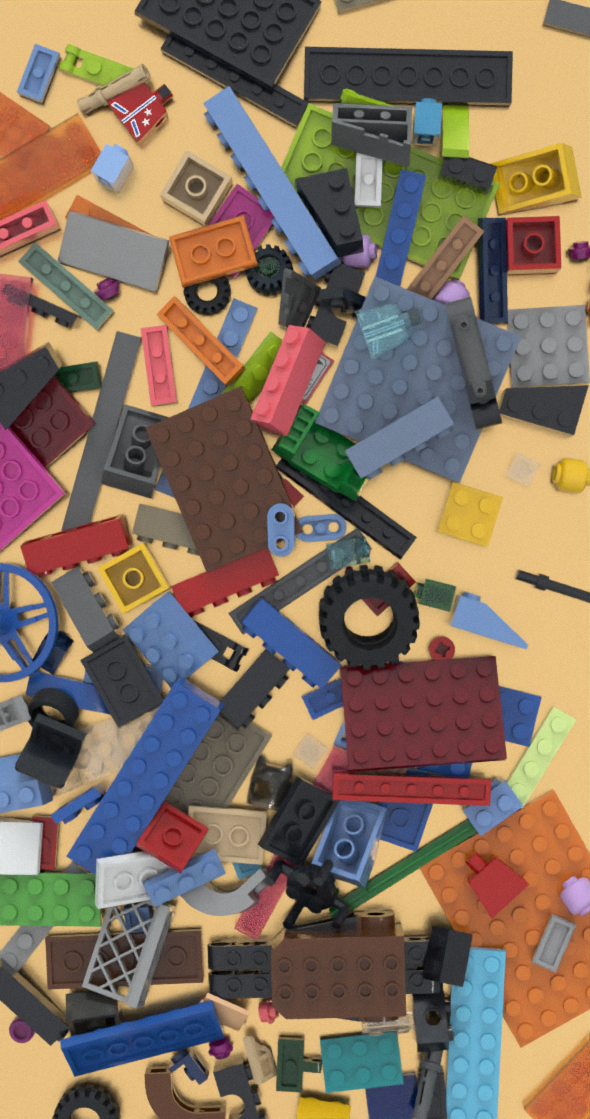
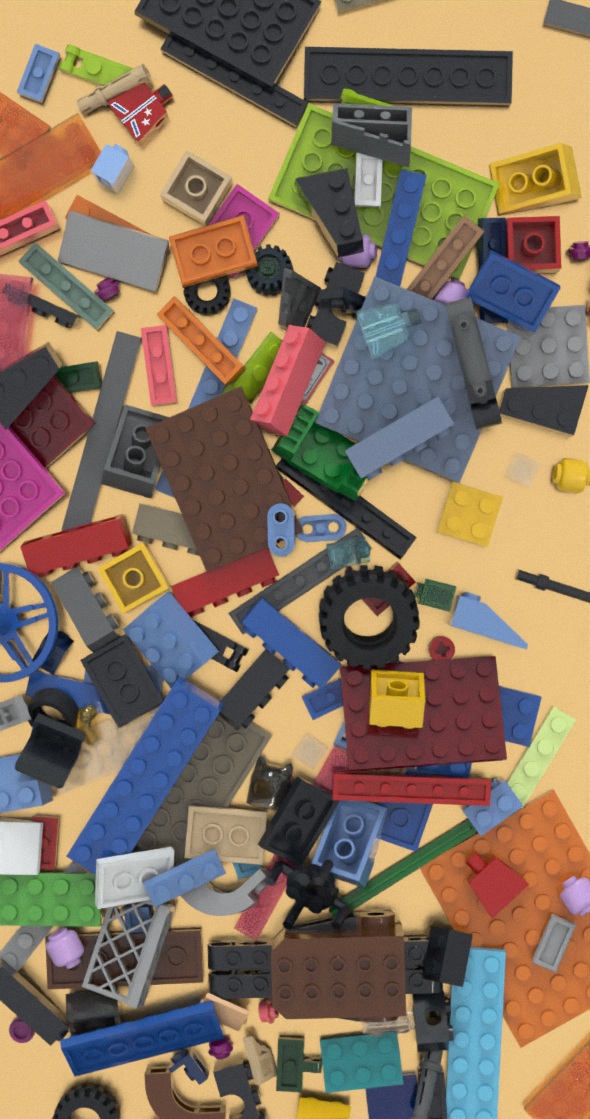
blue plate [51,782,106,824] -> none
red plate [136,801,209,874] -> none
medium blue brick [203,86,341,280] -> none
dark azure brick [411,98,442,146] -> none
black brick [438,157,497,195] -> none
lime tile [442,105,469,158] -> none
none -> lavender head [46,928,84,969]
none -> clear yellow arm [76,705,99,746]
none -> yellow slope [369,670,425,729]
none -> blue plate [465,250,561,333]

